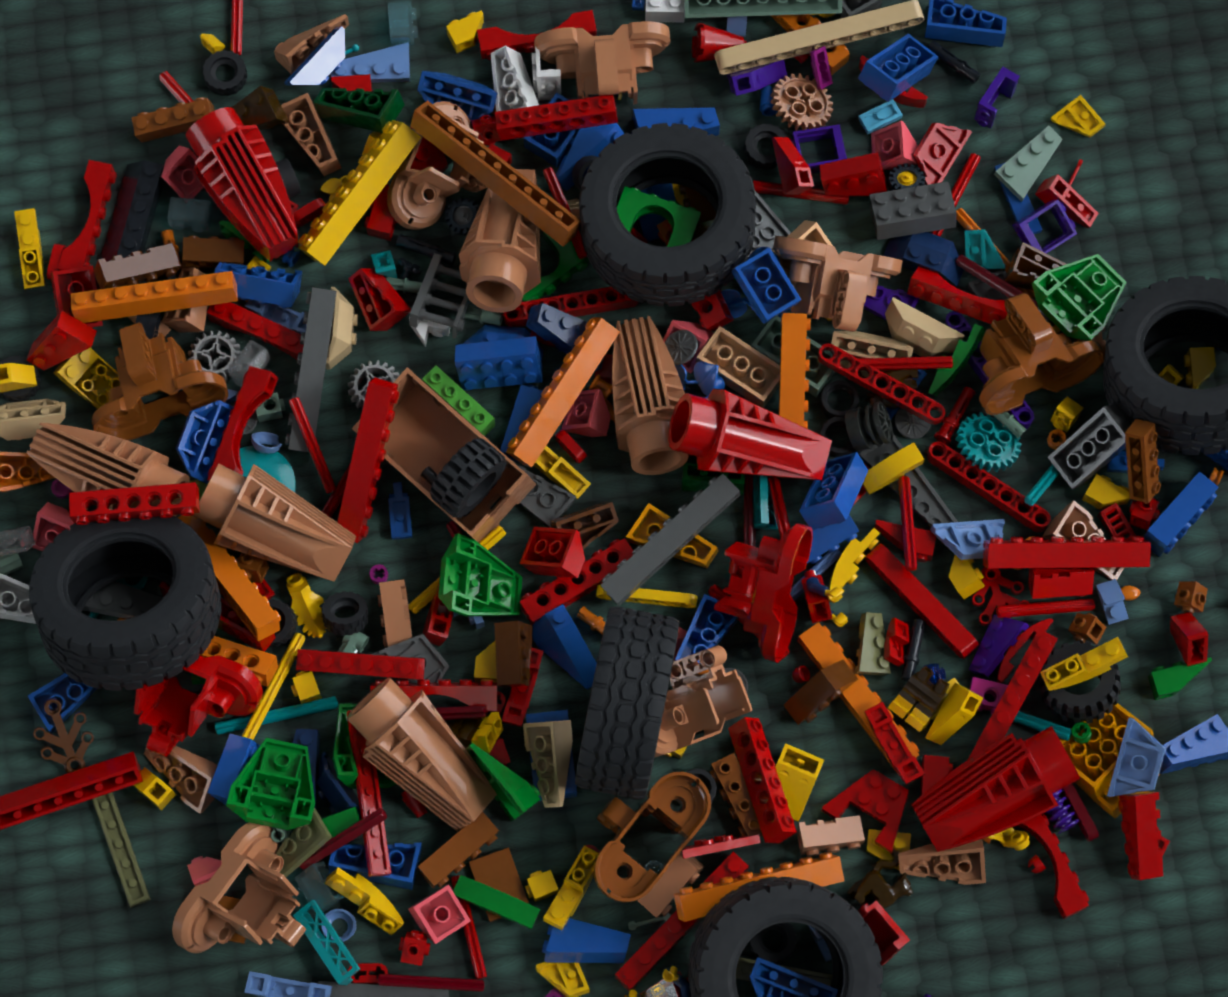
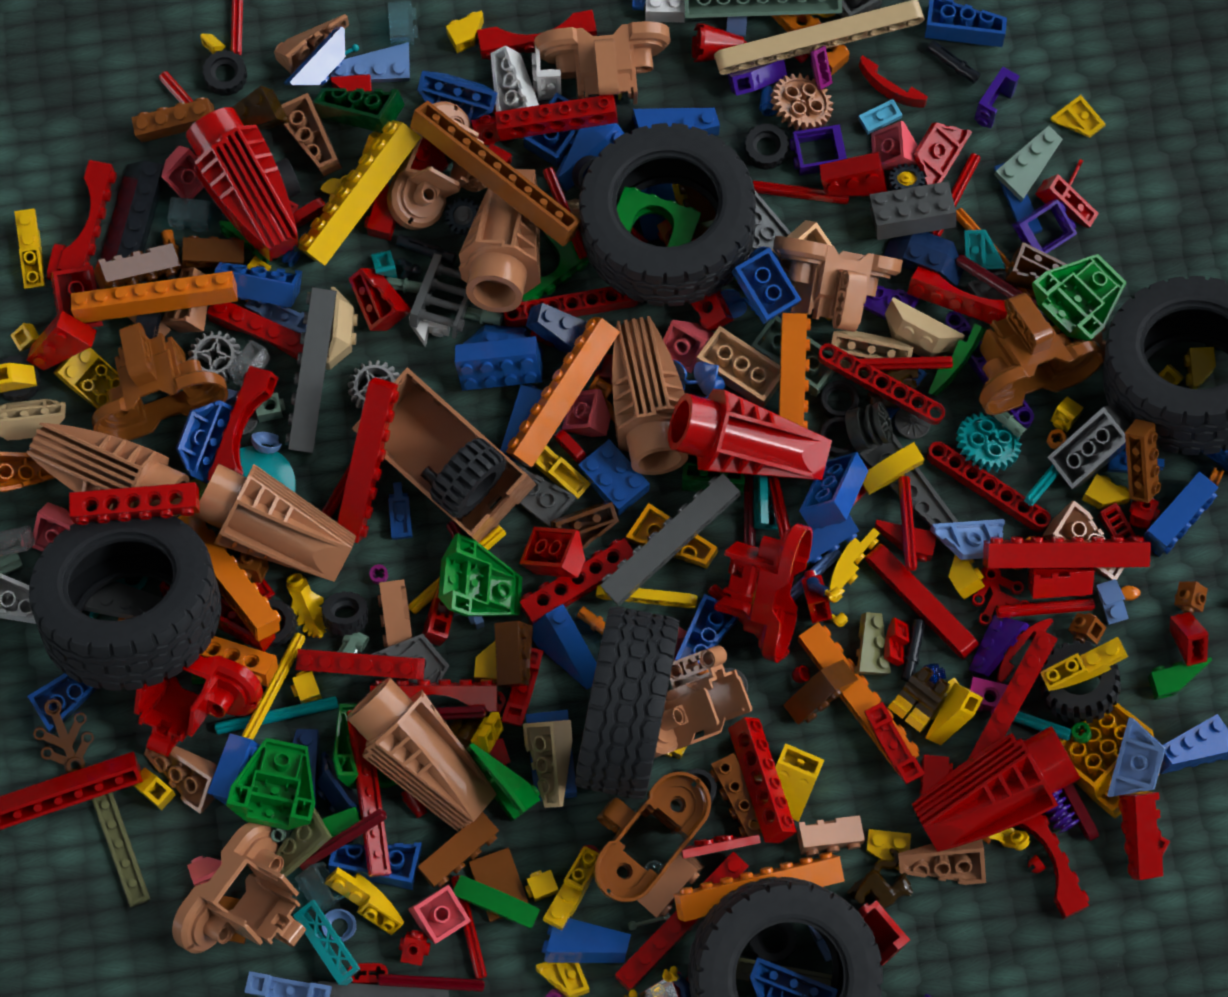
magenta tile [51,479,73,499] -> none
red axle [289,397,336,494] -> none
bright green brick [422,365,495,436] -> none
dark grey wheel [665,330,698,365] -> none
red slope [772,137,814,195] -> none
red wing [822,769,909,853] -> none
blue brick [858,33,938,102] -> none
red pin [934,387,976,445] -> none
none -> yellow slope [10,323,39,351]
none -> blue brick [578,439,650,516]

